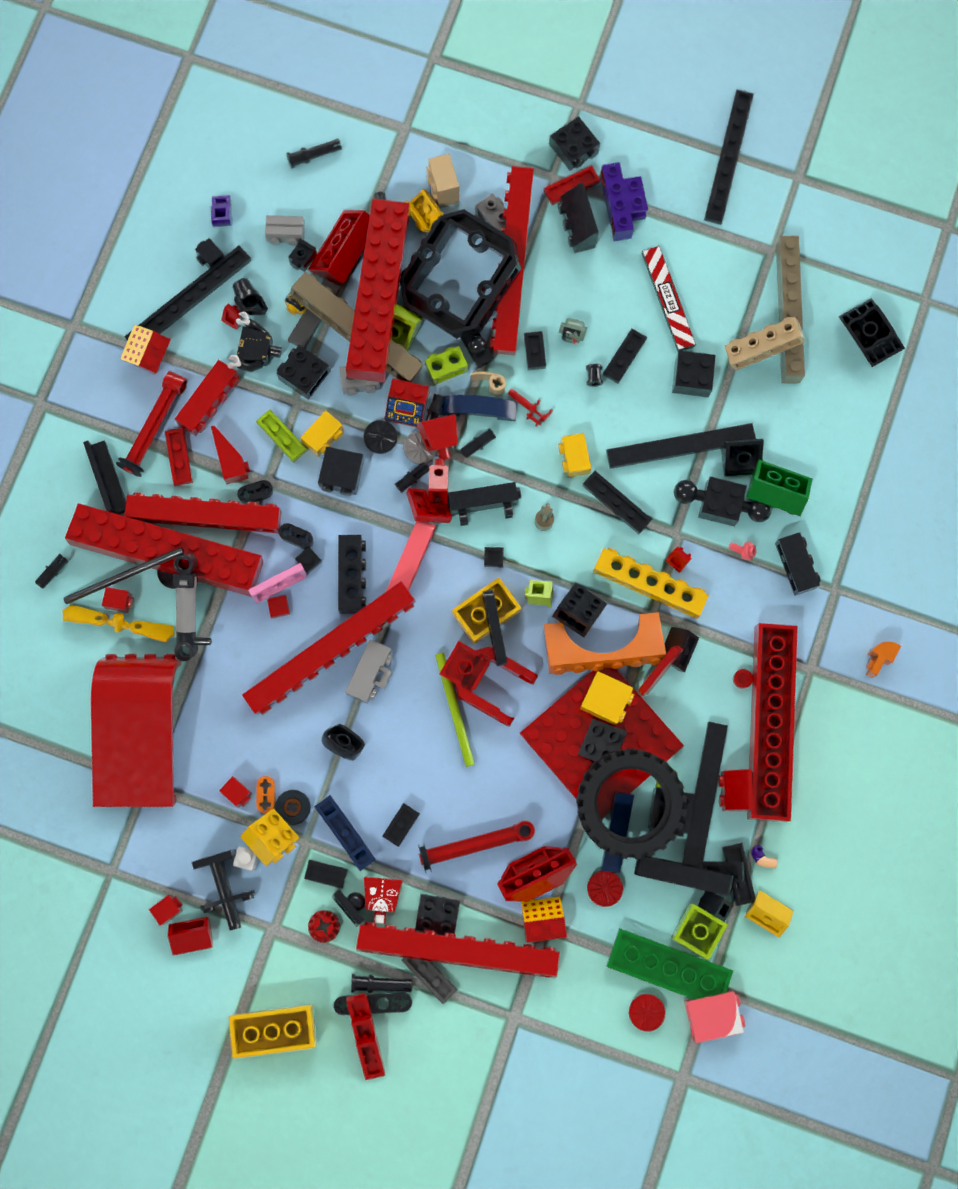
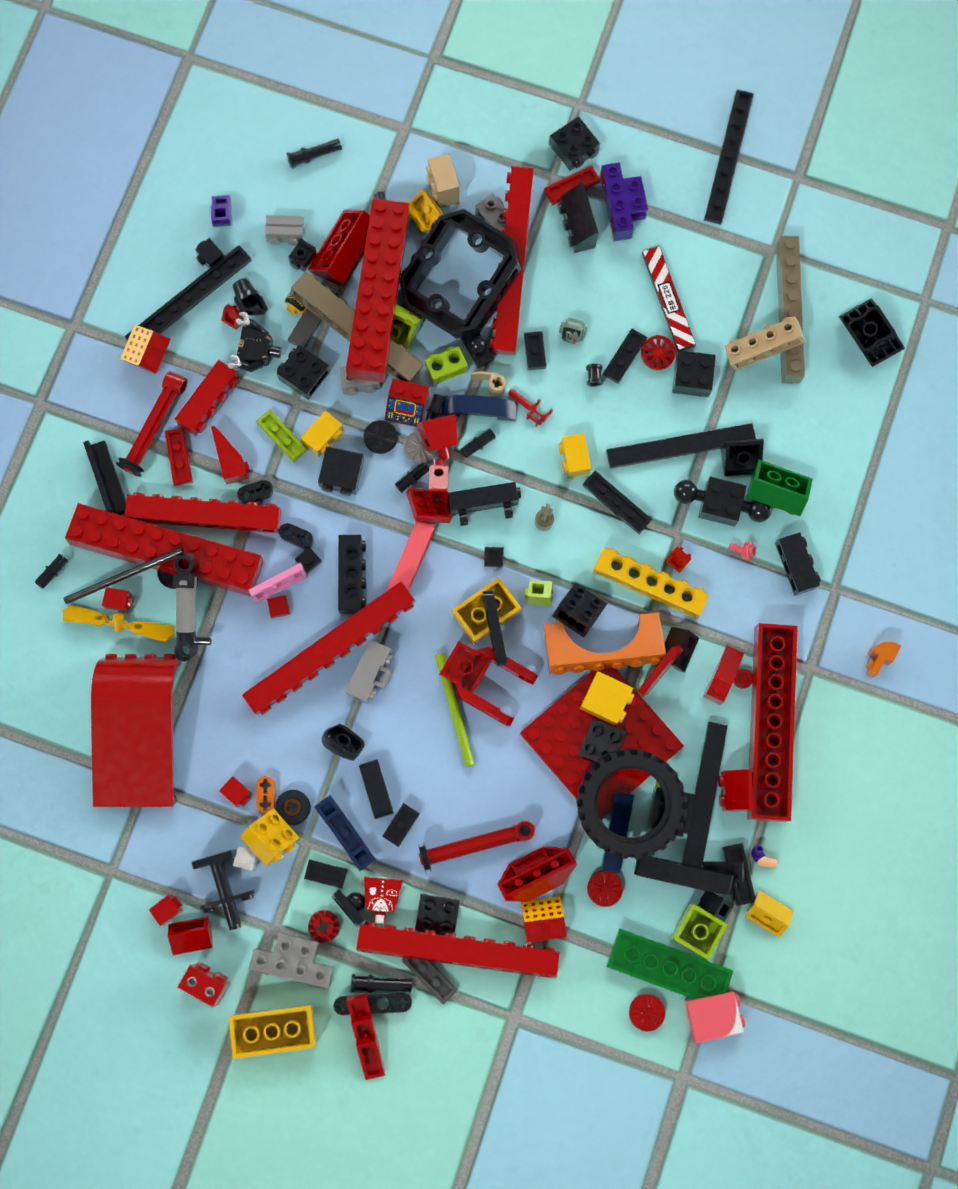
none -> red piece [177,962,231,1008]
none -> light grey piece [249,933,334,989]
none -> black beam [359,759,394,819]
none -> red wheel [641,335,676,370]
none -> red slope [703,645,744,705]

